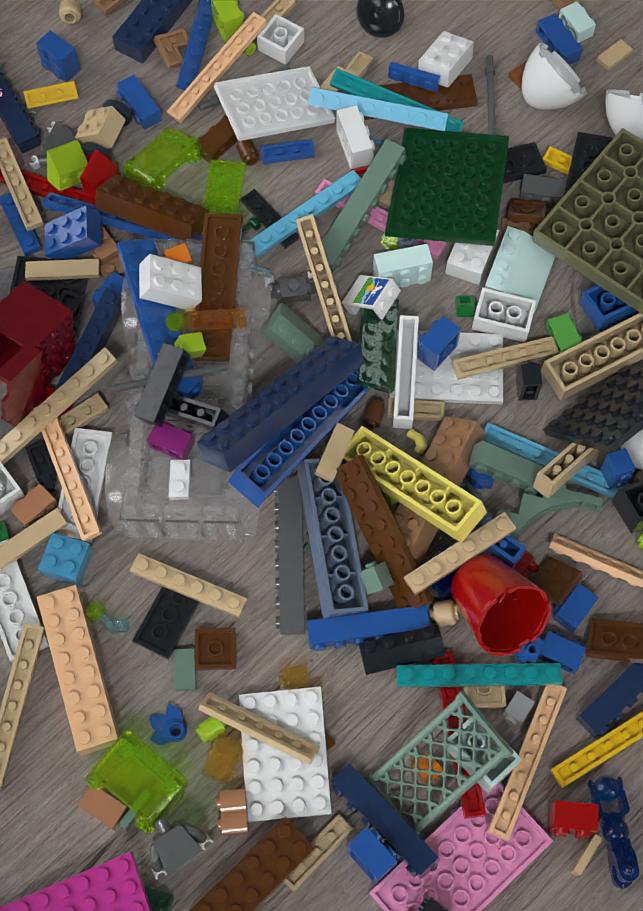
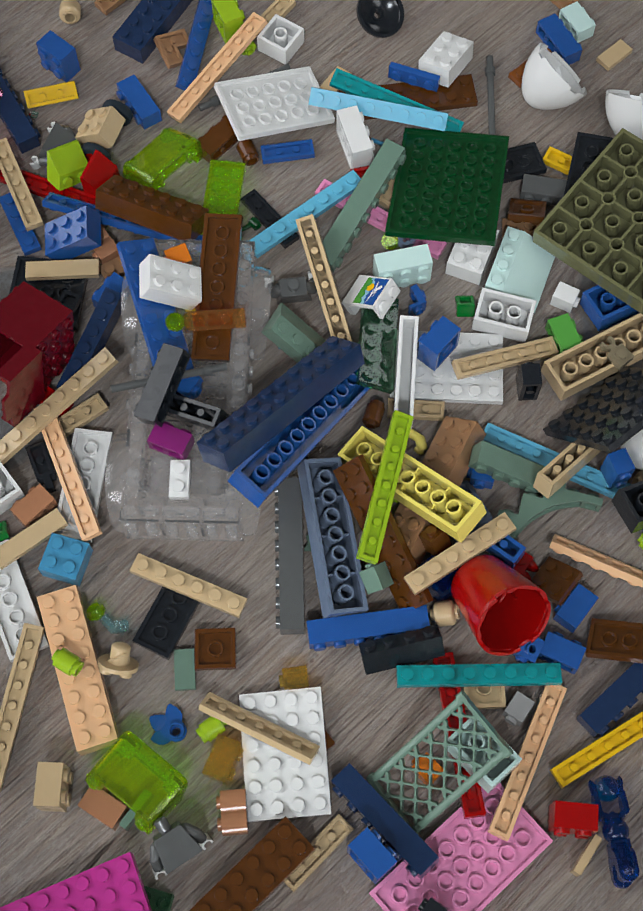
lime brick [174,332,206,359] -> none
tan tile [314,422,355,483] -> none
tan tile [344,51,374,78] -> none
none -> tan brick [33,762,73,812]
none -> lime brick [52,648,84,677]
none -> tan plate [97,642,139,679]
none -> lime plate [356,410,414,565]
none -> blue bracket [408,284,427,316]
none -> reddish brown brick [419,523,452,556]
none -> white brick [550,281,581,313]
none -> dark tan plate [600,336,634,370]

